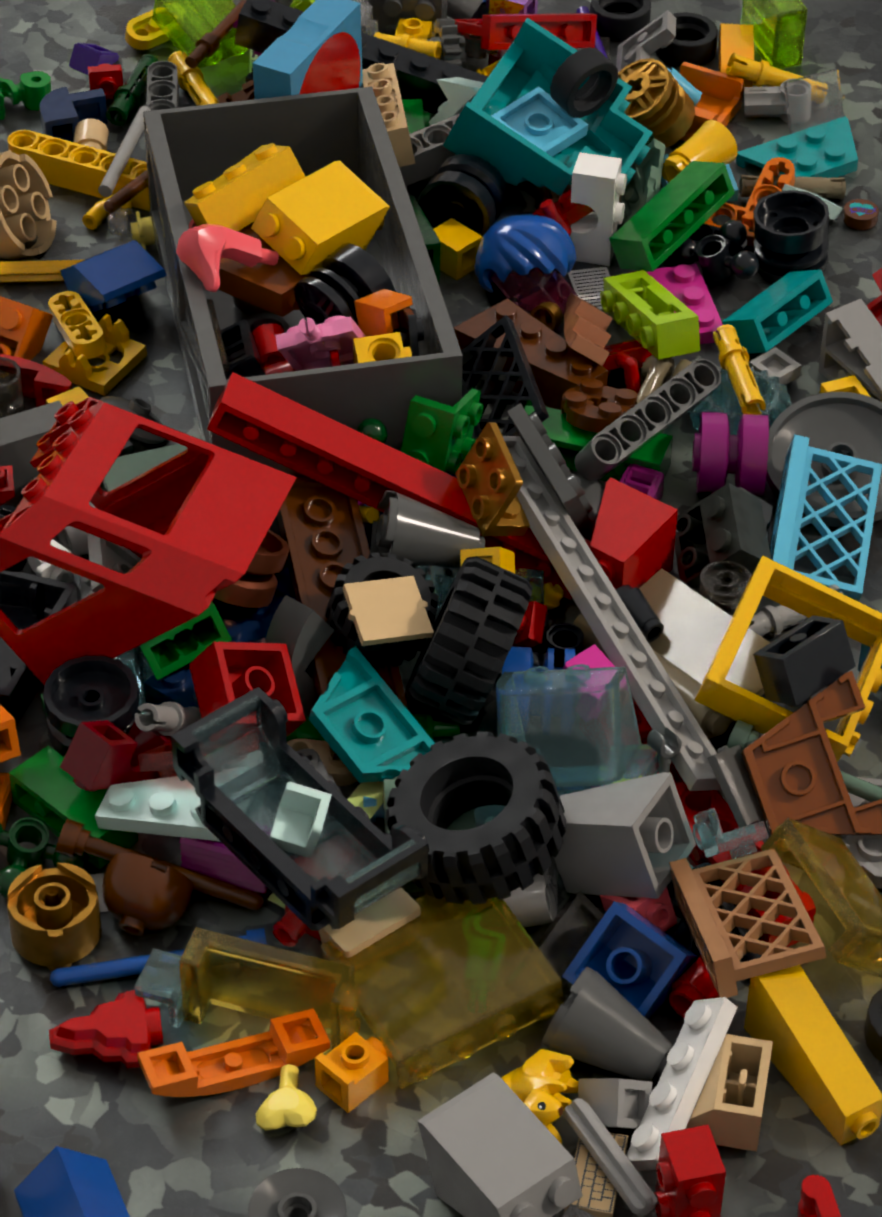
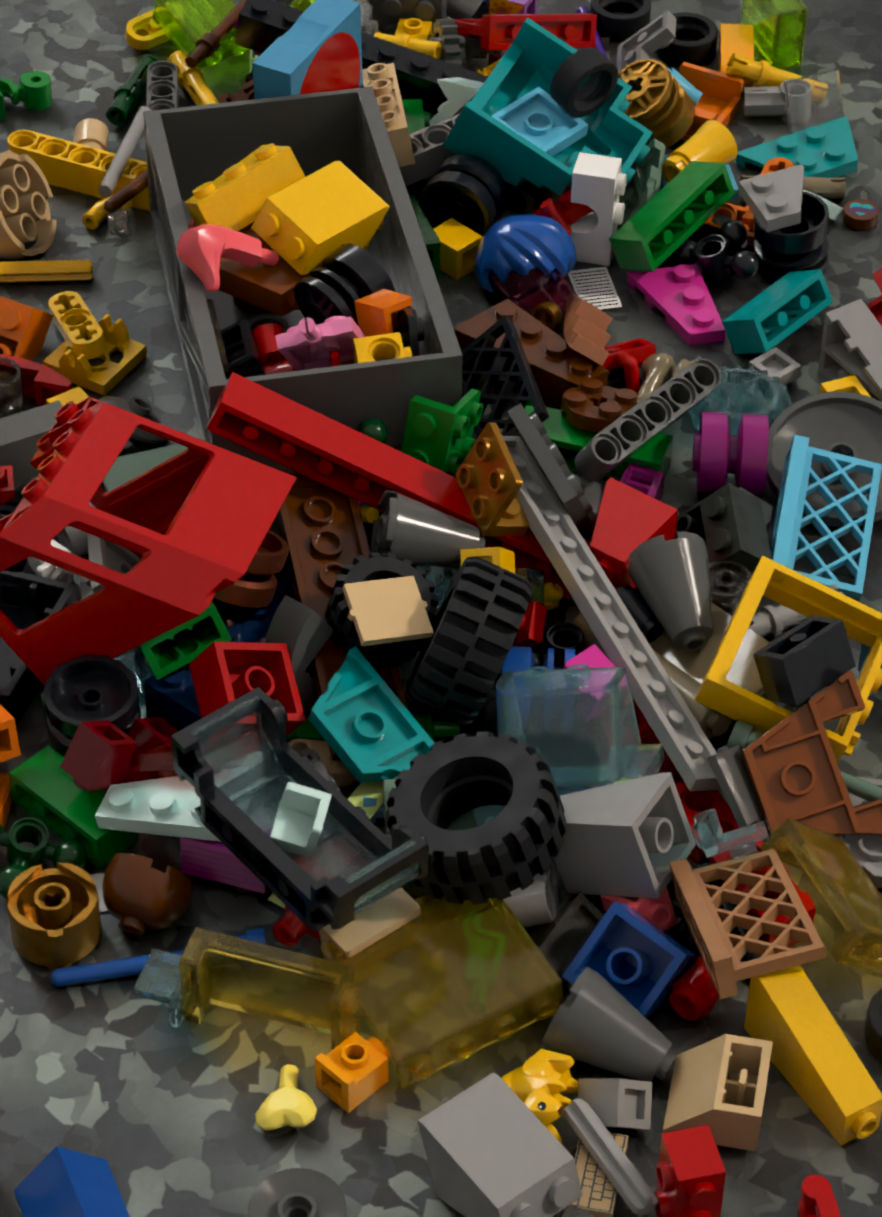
dark blue brick [40,87,108,142] -> none
red rock [49,989,163,1068] -> none
reddish brown piece [55,818,264,910] -> none
blue slope [60,240,167,313] -> none
dark purple slope [69,42,119,75] -> none
red bracket [88,64,123,99] -> none
light yellow plate [130,211,155,250] -> none
light grey pin [135,702,201,736] -> none
orange slope [137,1008,331,1097] -> none
lime brick [600,270,700,360] -> none
white plate [626,997,738,1171] -> none
dark grey hand [647,727,682,773] -> none
yellow pin [713,324,766,415] -> none
none -> dark grey cone [627,531,713,651]
none -> light grey wing [739,164,804,232]

